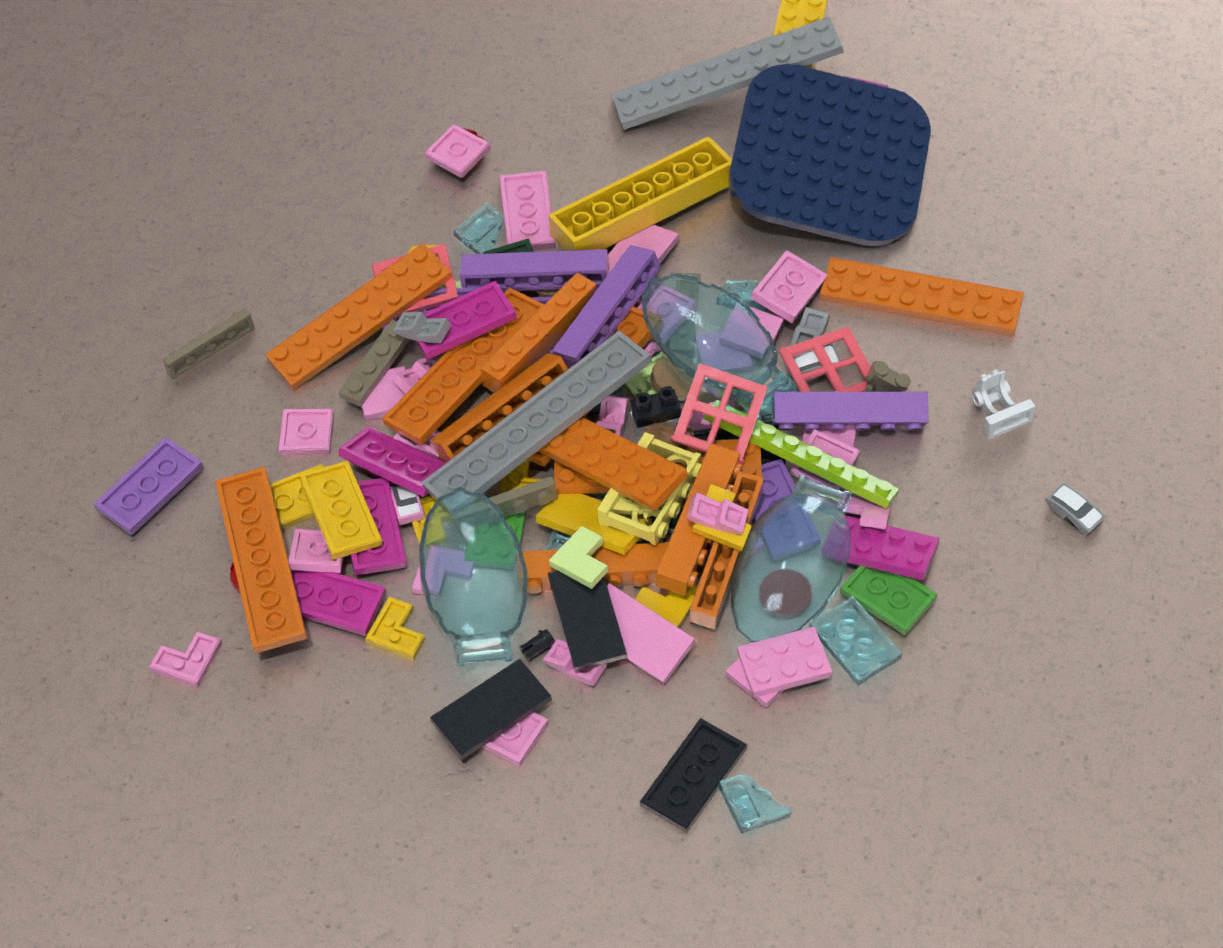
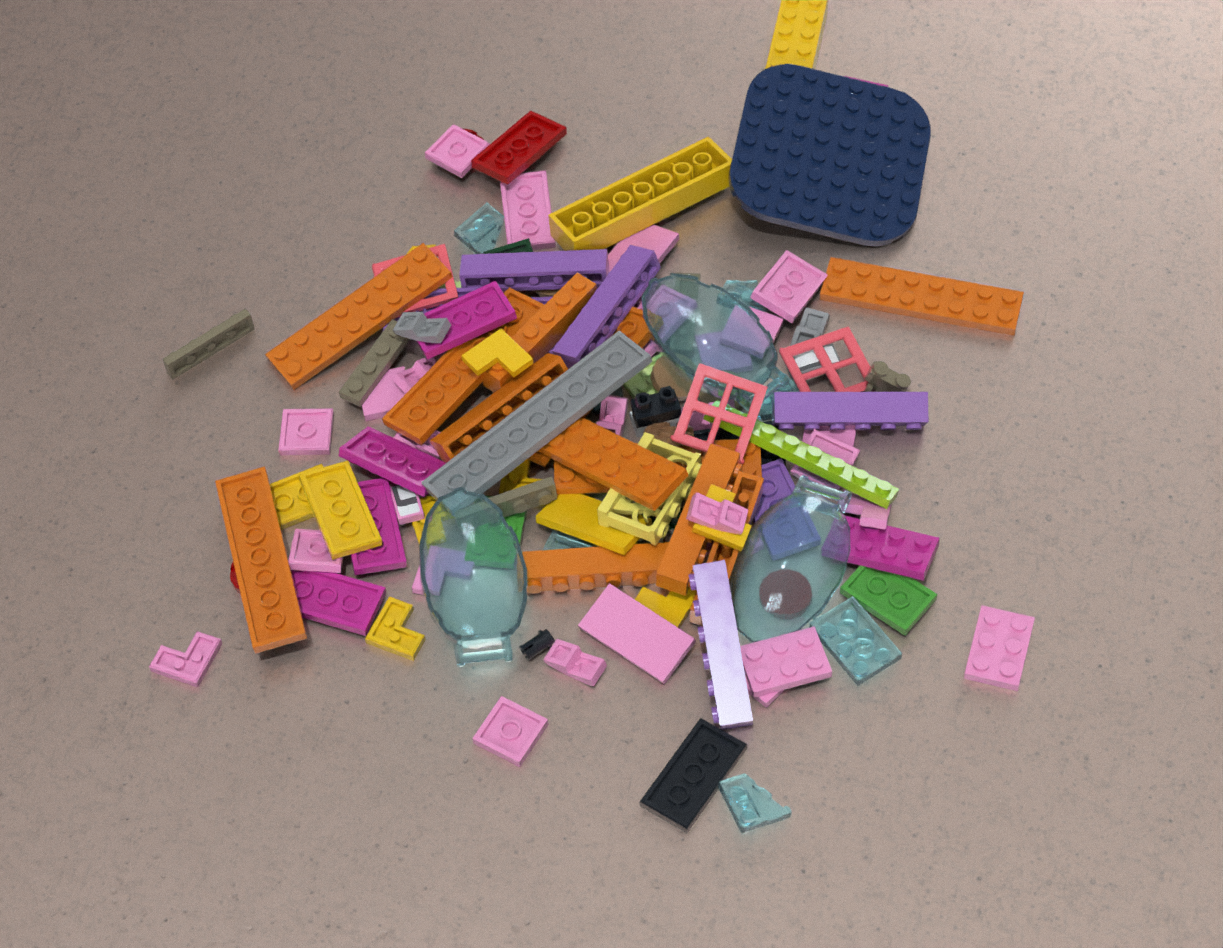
medium lavender plate [94,437,204,536] -> none
black tile [430,659,552,760] -> none
black tile [548,560,627,671] -> none
yellowish green tile [549,526,608,589] -> none
light grey plate [612,17,844,130] -> none
white tile [972,369,1035,440] -> none
slope [1045,483,1106,536] -> none
none -> yellow tile [462,328,534,377]
none -> red plate [471,110,567,185]
none -> brick [688,560,753,730]
none -> bright pink plate [964,605,1035,691]

